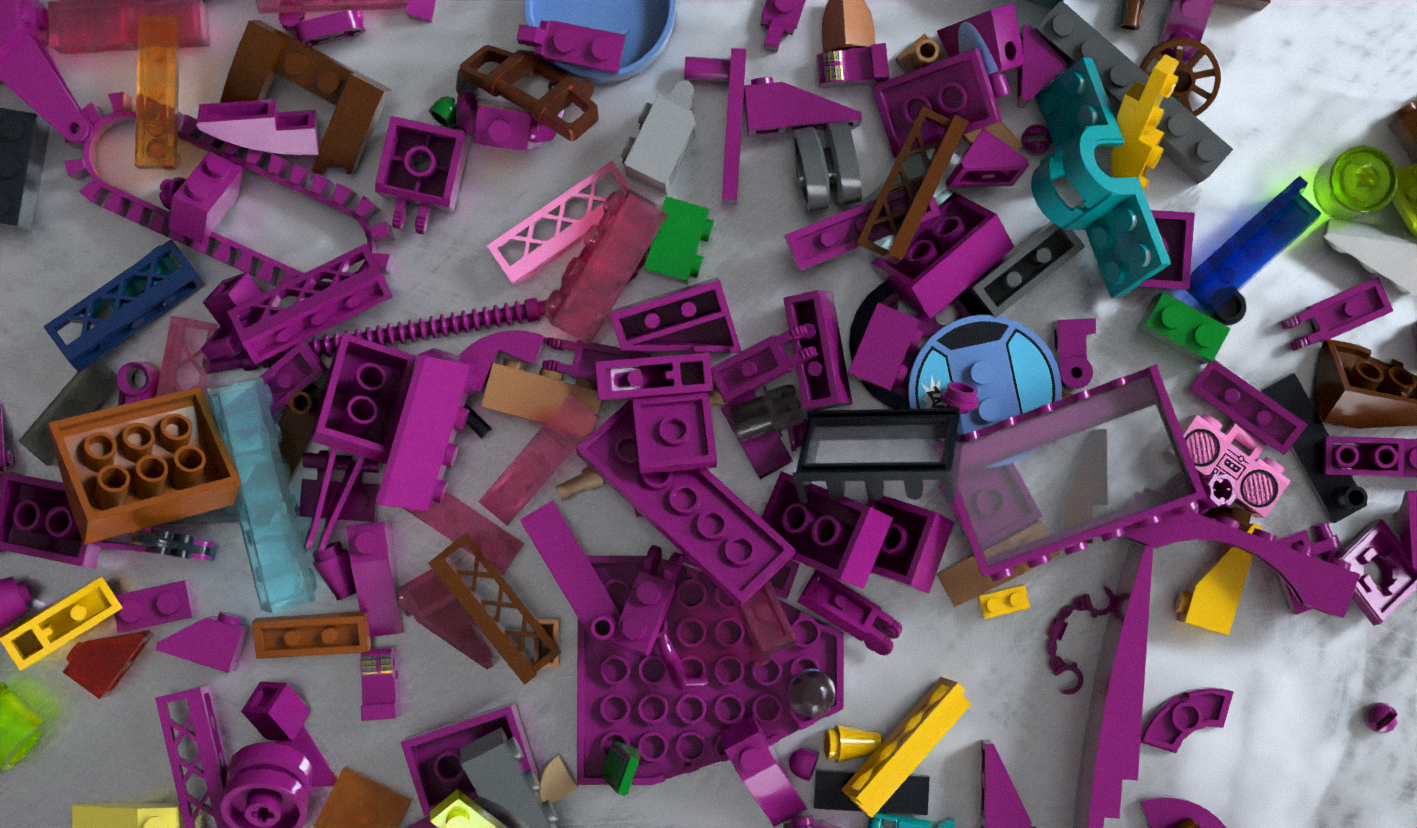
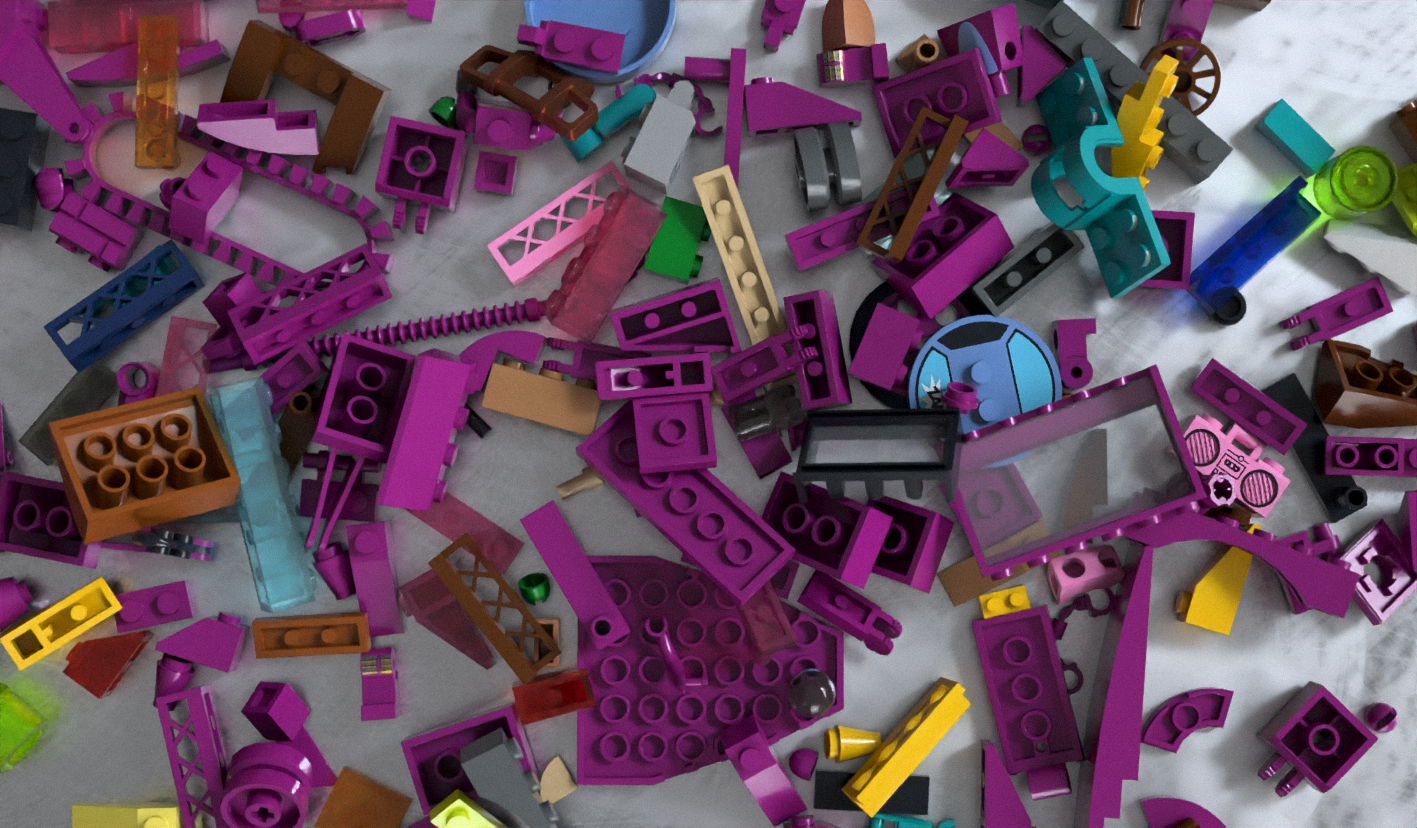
clear pink slope [478,392,601,526] -> none
green slope [602,741,641,796] -> none
magenta hinge [610,545,684,657] -> none
green brick [1136,292,1231,364] -> none
none -> magenta arm [34,167,74,213]
none -> magenta brick [48,191,145,272]
none -> magenta slope [66,39,231,87]
none -> magenta cone [153,653,195,711]
none -> magenta plate [474,151,518,196]
none -> clear red slope [512,668,597,725]
none -> green hinge [518,573,550,605]
none -> teal piece [559,84,657,164]
none -> magenta piece [615,72,723,140]
none -> tan plate [692,164,798,392]
none -> magenta hinge [971,604,1085,801]
none -> bright pink leg [1046,545,1125,605]
none -> teal slope [1255,99,1336,178]
none -> magenta hinge [1258,681,1378,797]

